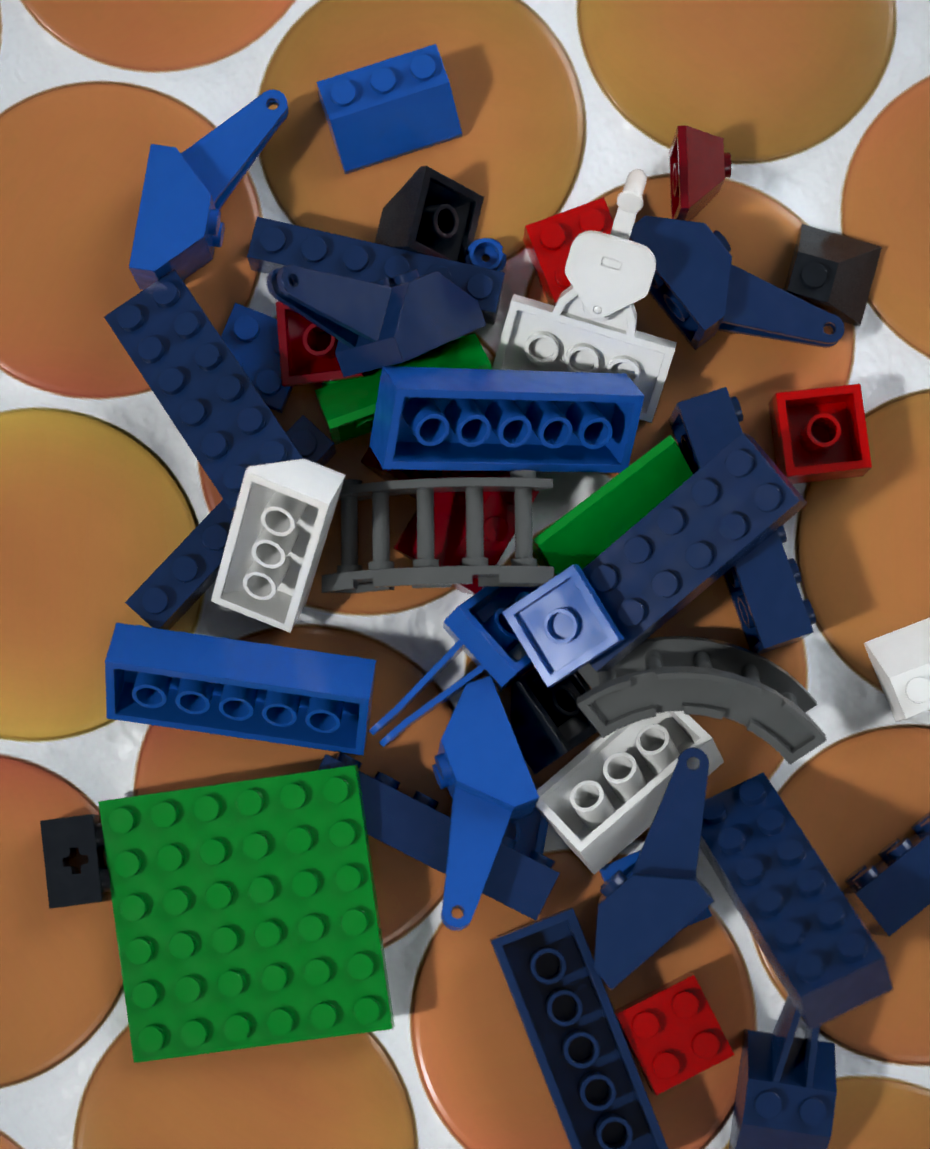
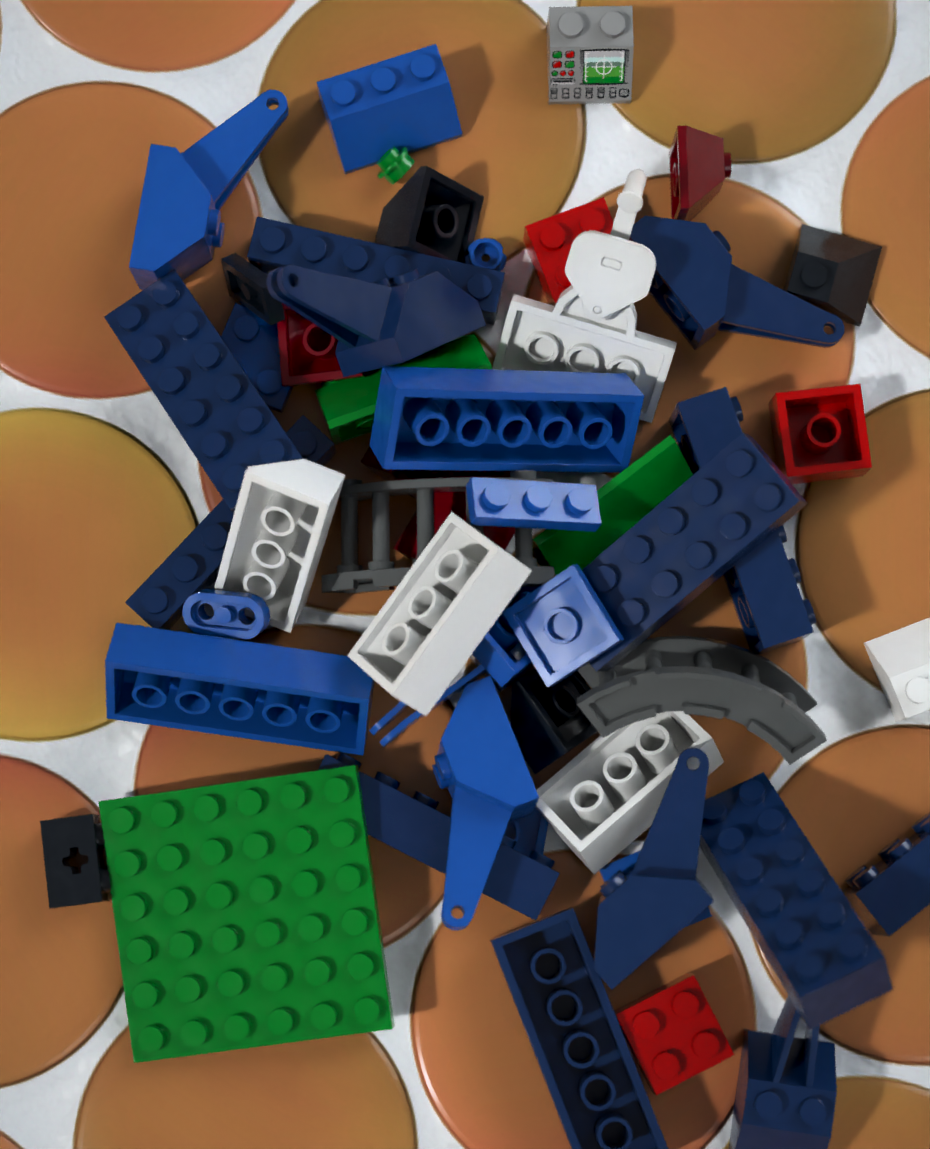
none -> blue plate [182,589,270,639]
none -> black plate [221,253,285,325]
none -> white slope [347,512,532,716]
none -> green plate [377,146,415,185]
none -> plate [466,477,602,532]
none -> light grey slope [547,6,634,104]

